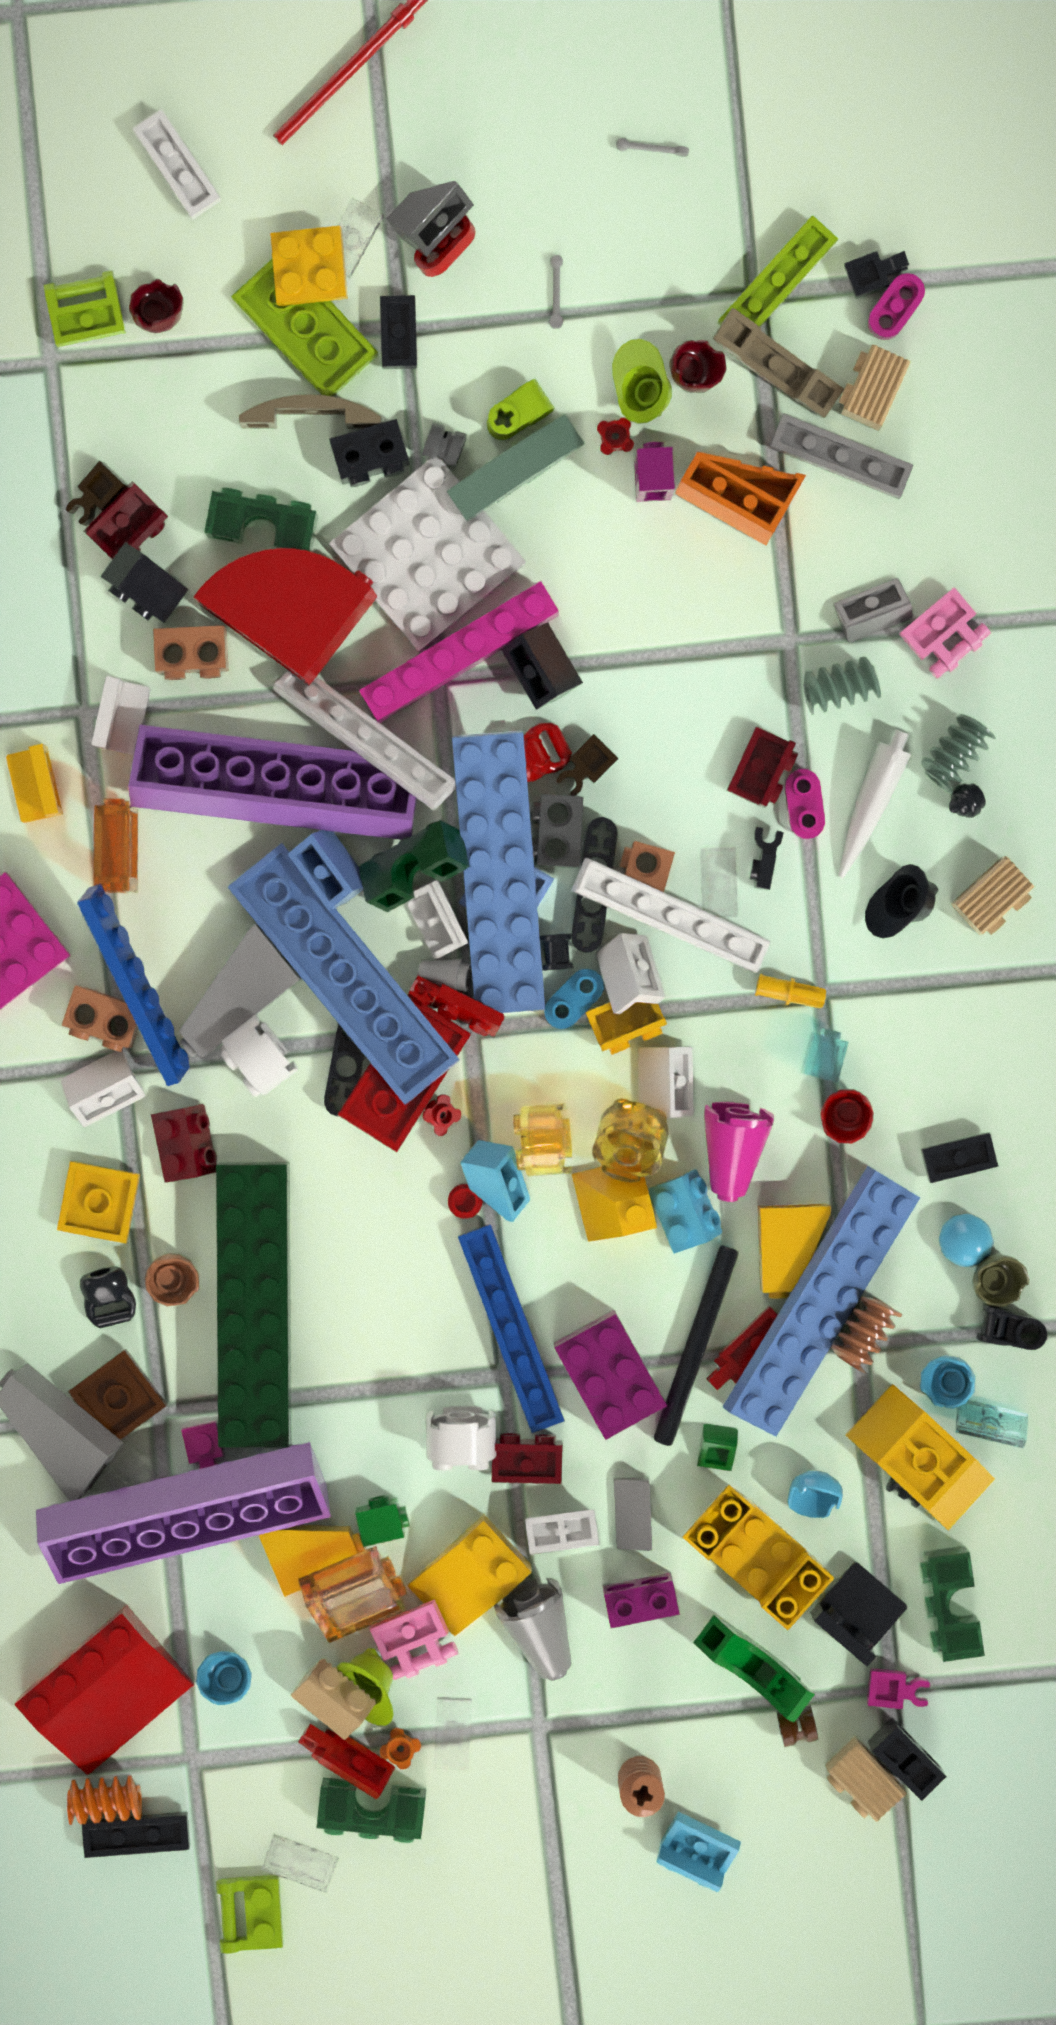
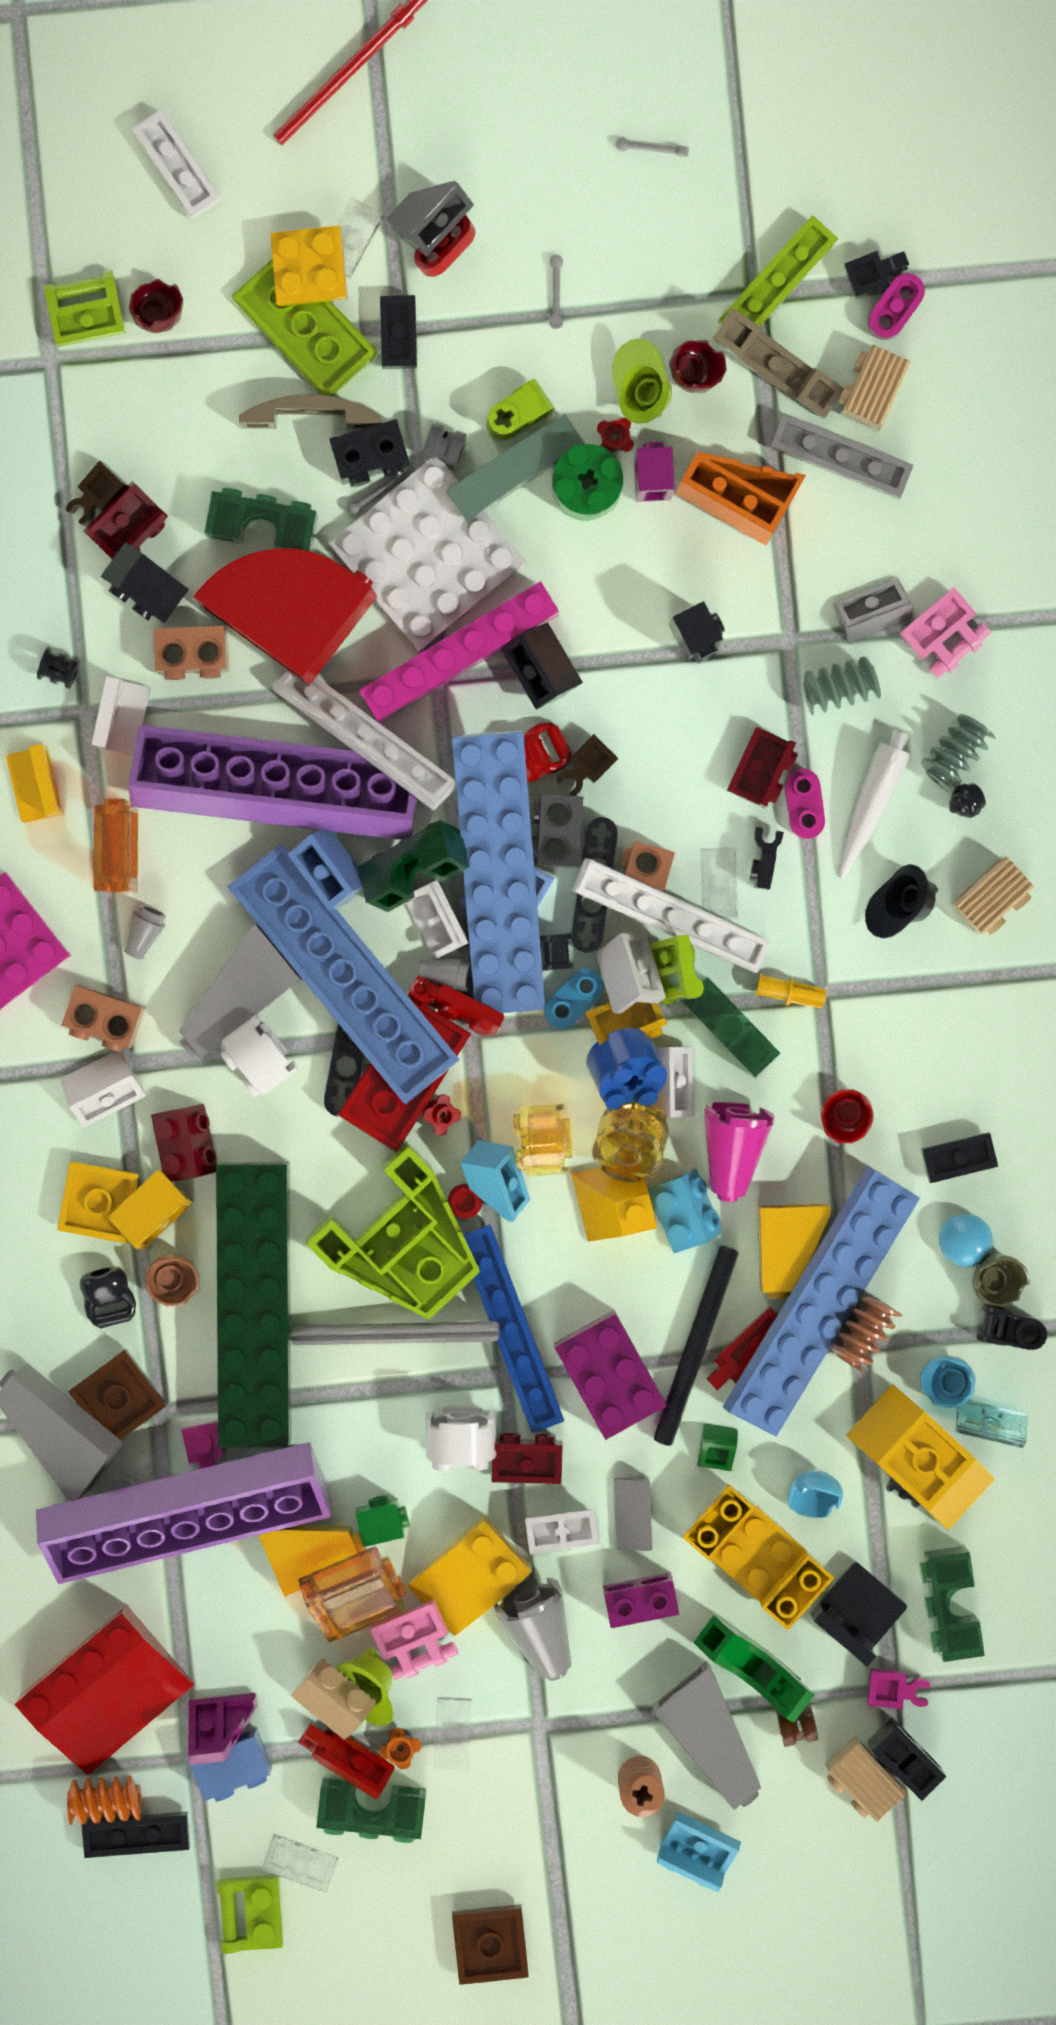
blue plate [77,884,190,1086] -> none
medium azure hair [196,1651,252,1705] -> none
clear light blue brick [800,1027,849,1083] -> none
none -> black bush [36,646,80,689]
none -> yellow panel [109,1170,195,1250]
none -> light grey cone [124,905,166,960]
none -> magenta wing [188,1693,258,1765]
none -> medium blue brick [189,1728,272,1802]
none -> light grey axle [291,1321,500,1345]
none -> lime wedge [305,1141,480,1320]
none -> light grey hinge [347,469,411,515]
none -> reddish brown plate [452,1904,529,1985]
none -> green brick [552,444,623,521]
none -> blue brick [586,1028,667,1110]
none -> lime plate [650,934,704,1005]
none -> light grey slope [652,1661,761,1810]
none -> black brick [669,601,725,664]
none -> clear green arch [680,977,781,1078]

